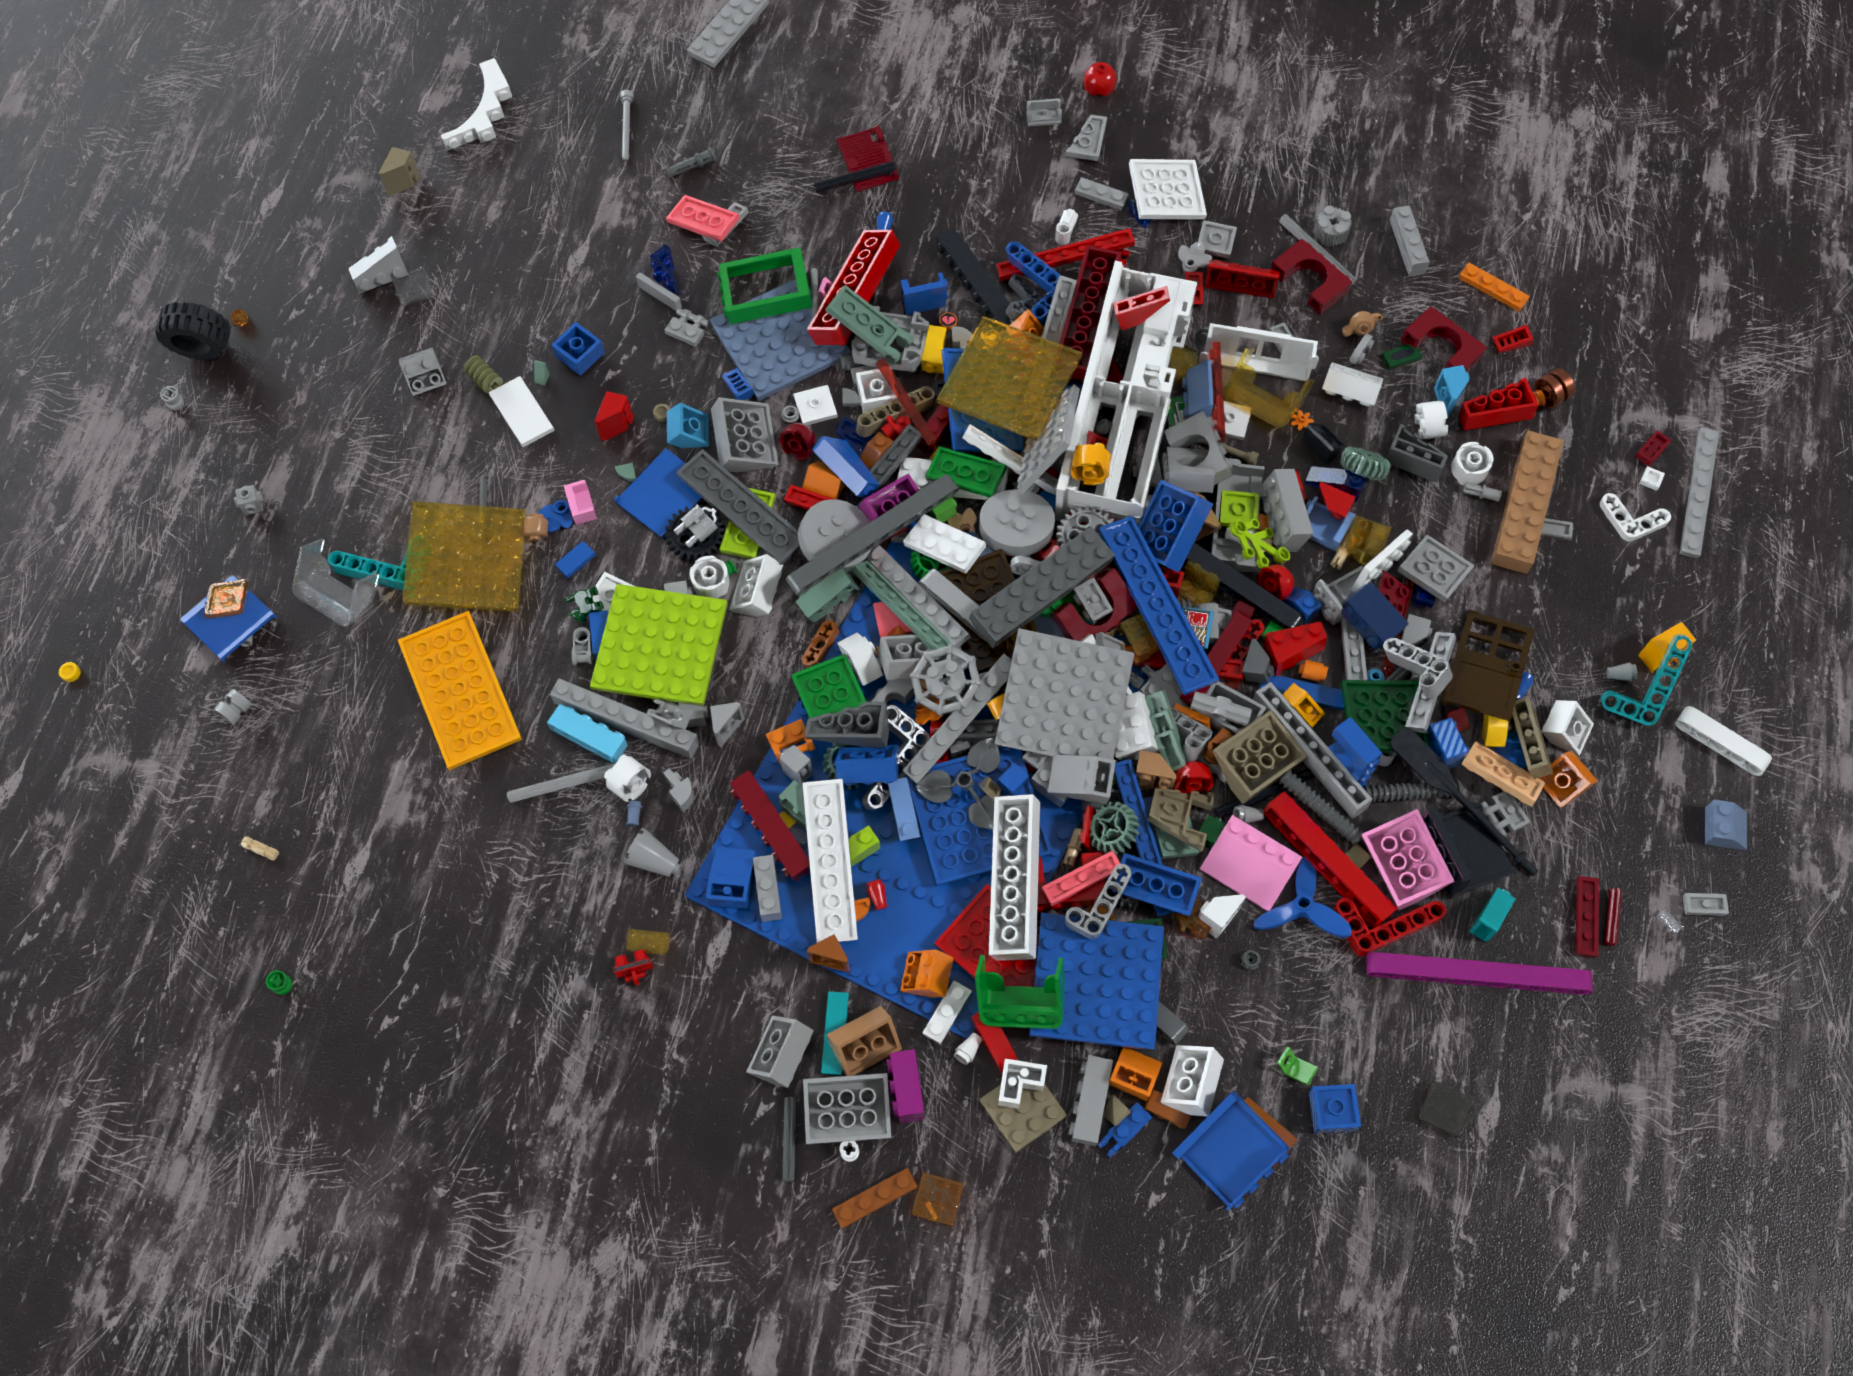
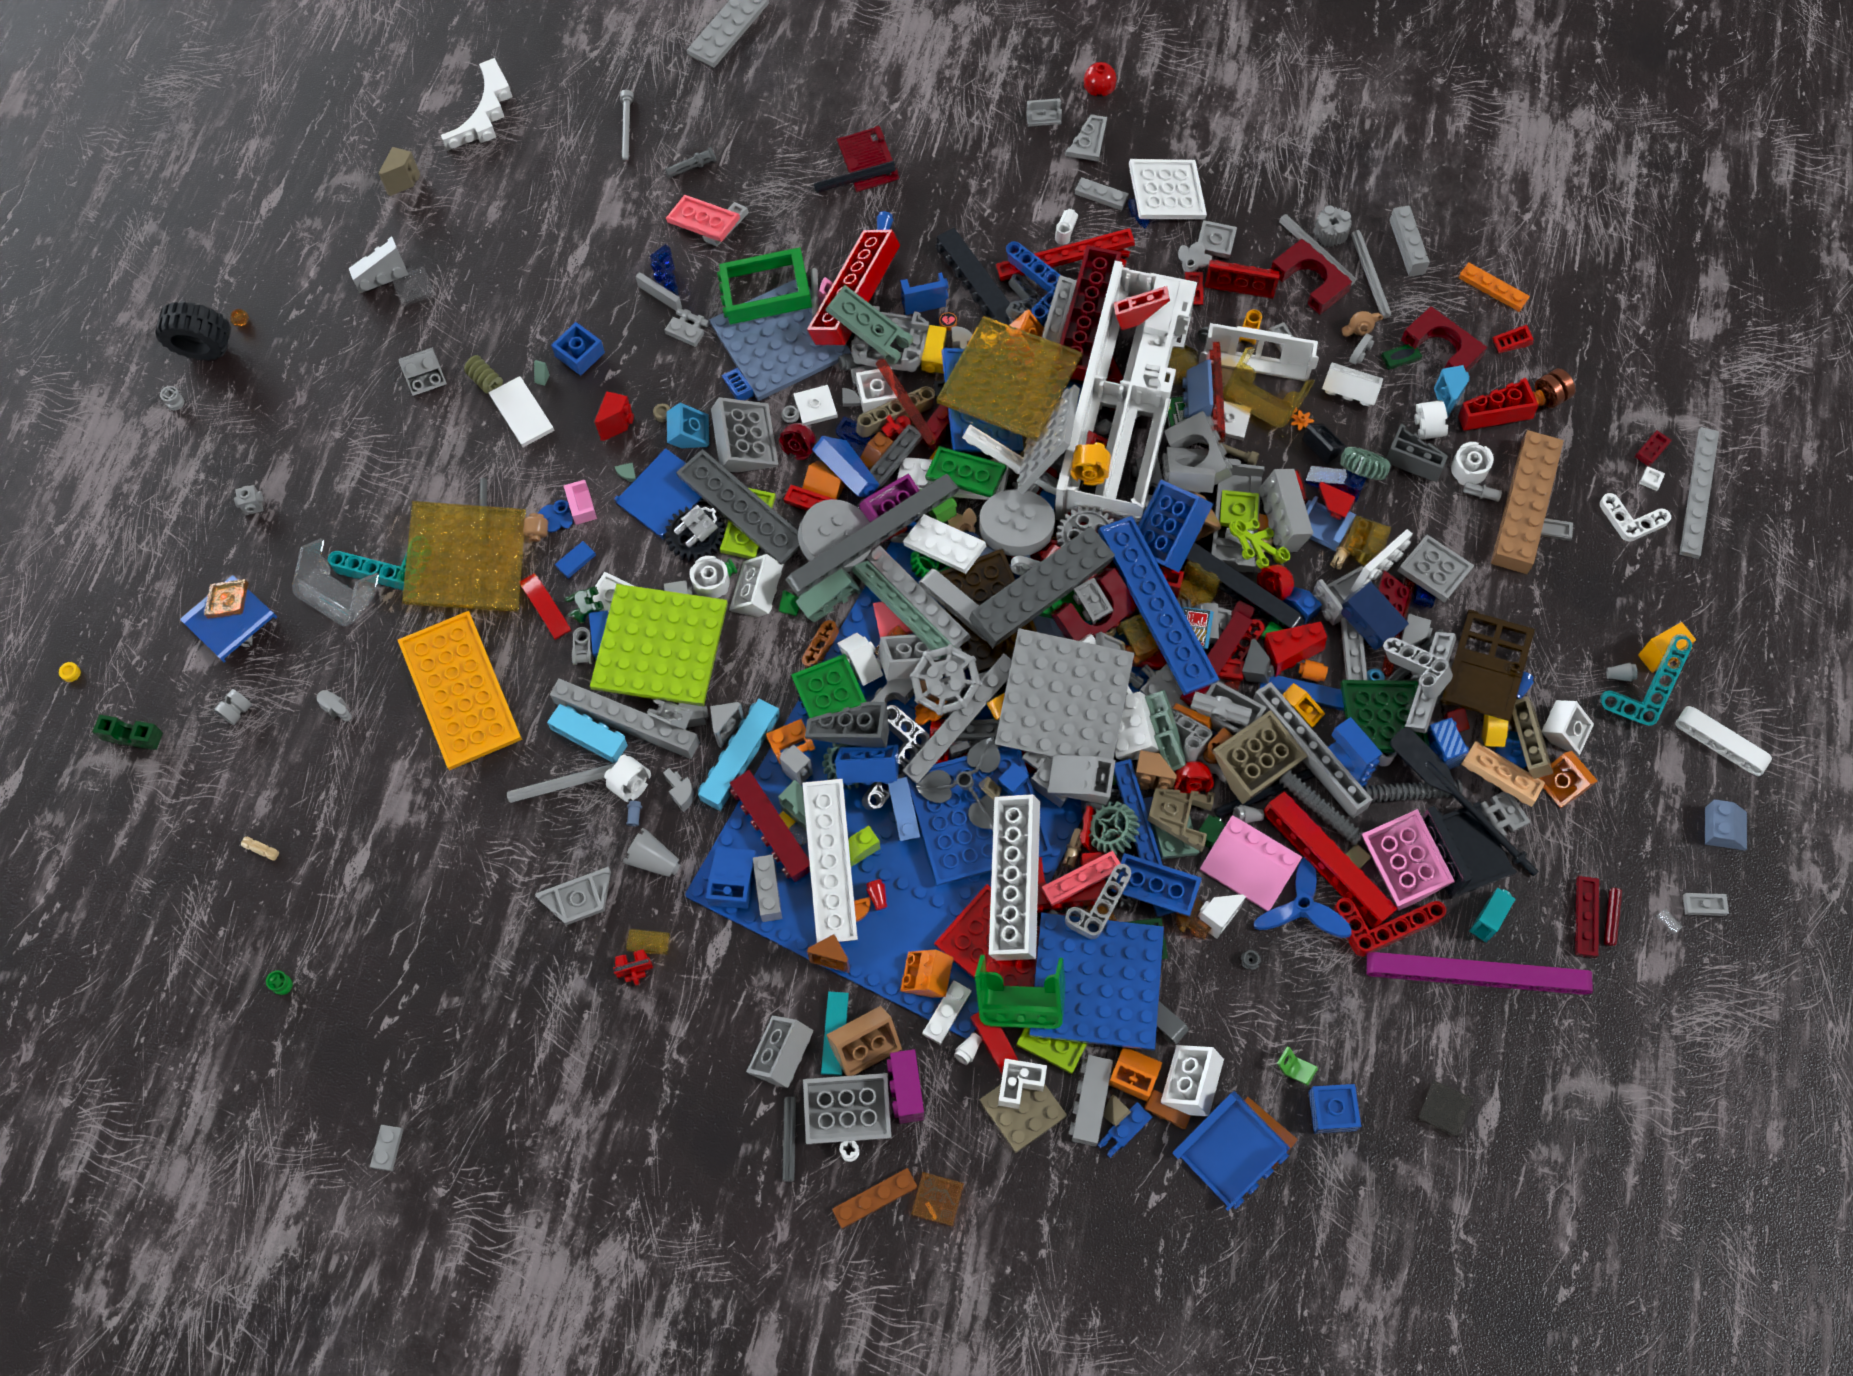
none -> dark green arch [92,714,163,750]
none -> light grey arm [317,690,352,722]
none -> light grey plate [370,1125,404,1171]
none -> red slope [518,573,571,640]
none -> light grey wing [535,867,611,925]
none -> medium azure brick [698,699,780,811]
none -> green slope [779,590,800,616]
none -> lime plate [1016,1028,1088,1074]
none -> light orange piece [1239,309,1262,345]
none -> light grey axle [1351,230,1391,319]

